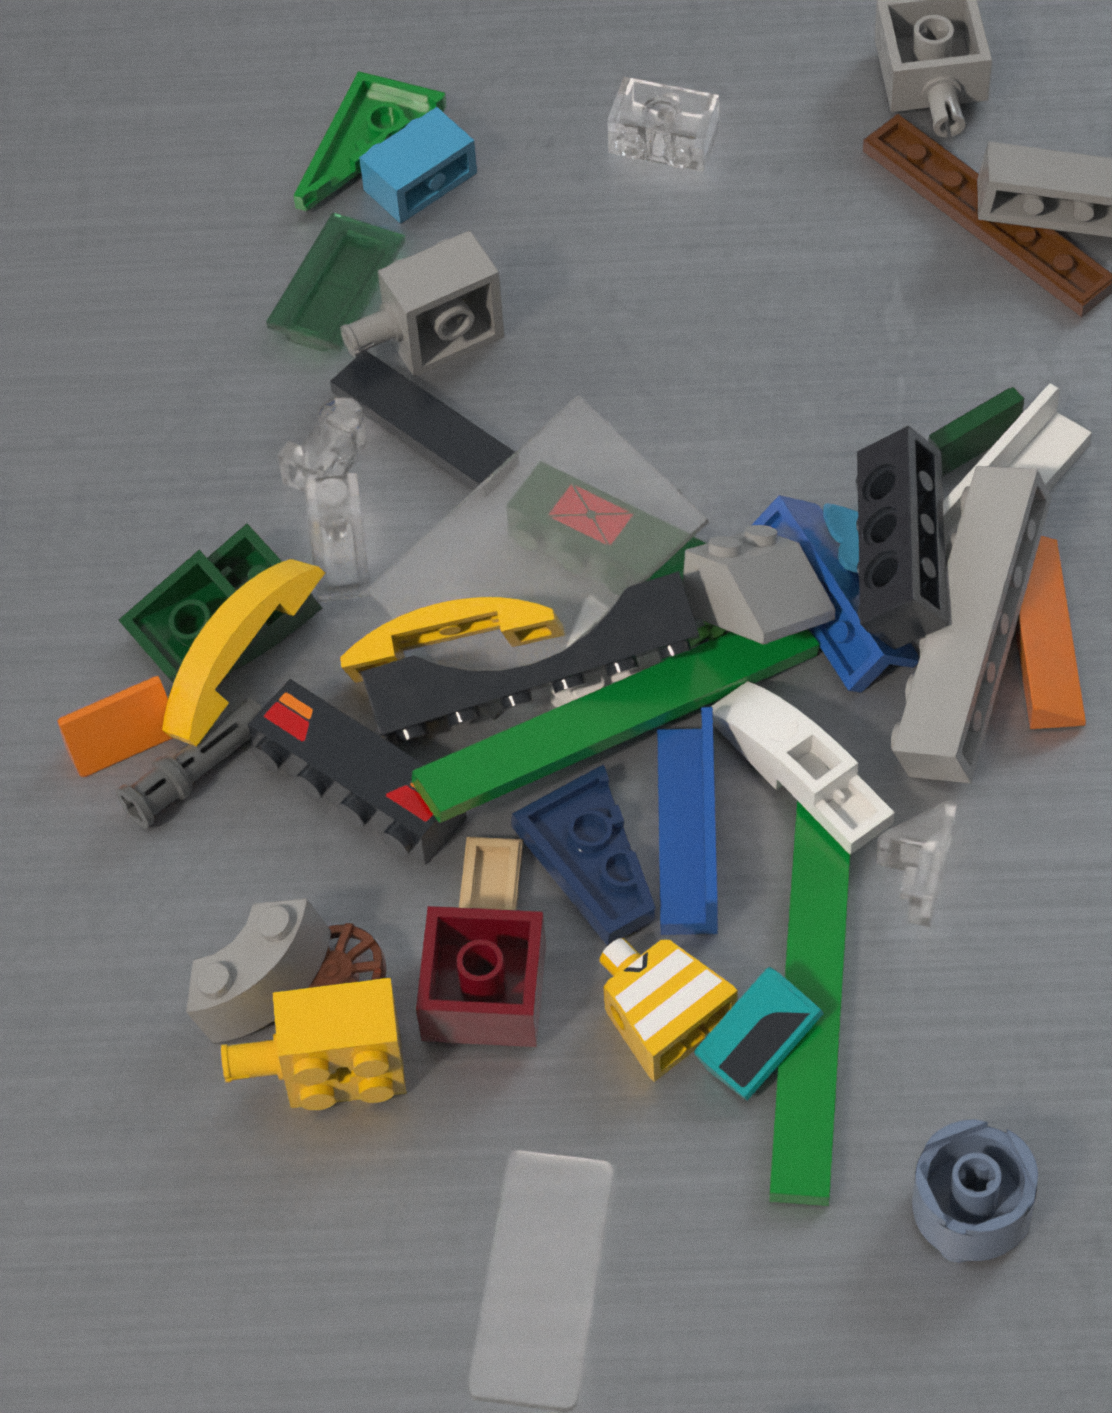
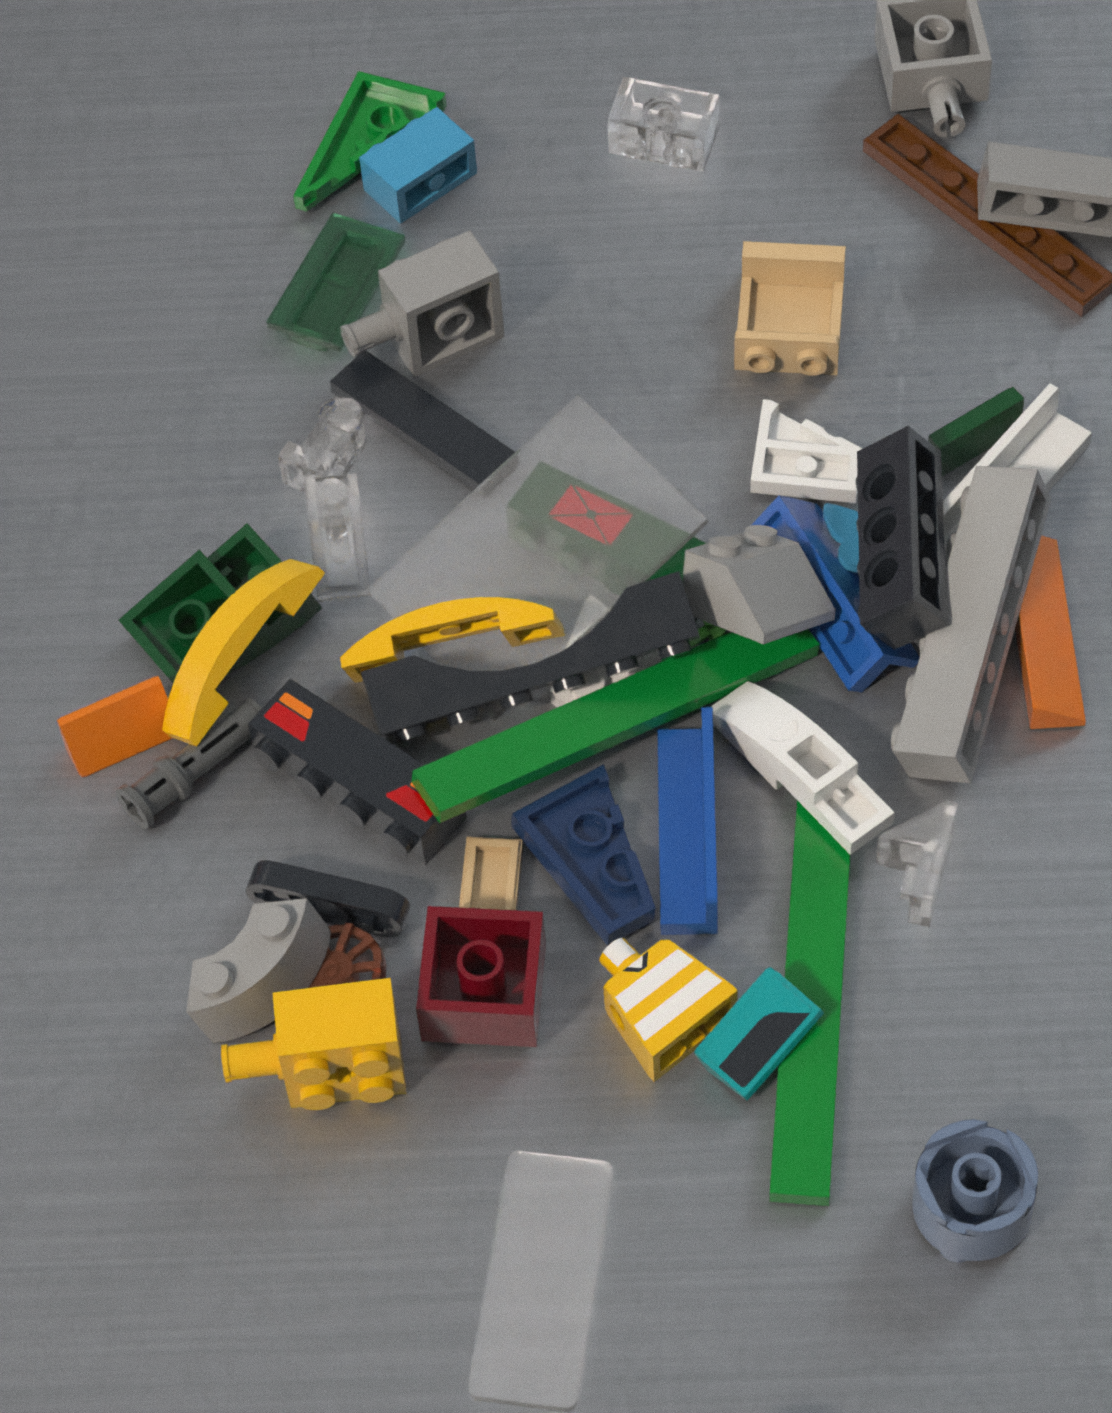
none -> black beam [245,860,410,937]
none -> tan panel [734,241,846,376]
none -> white wing [750,399,862,503]

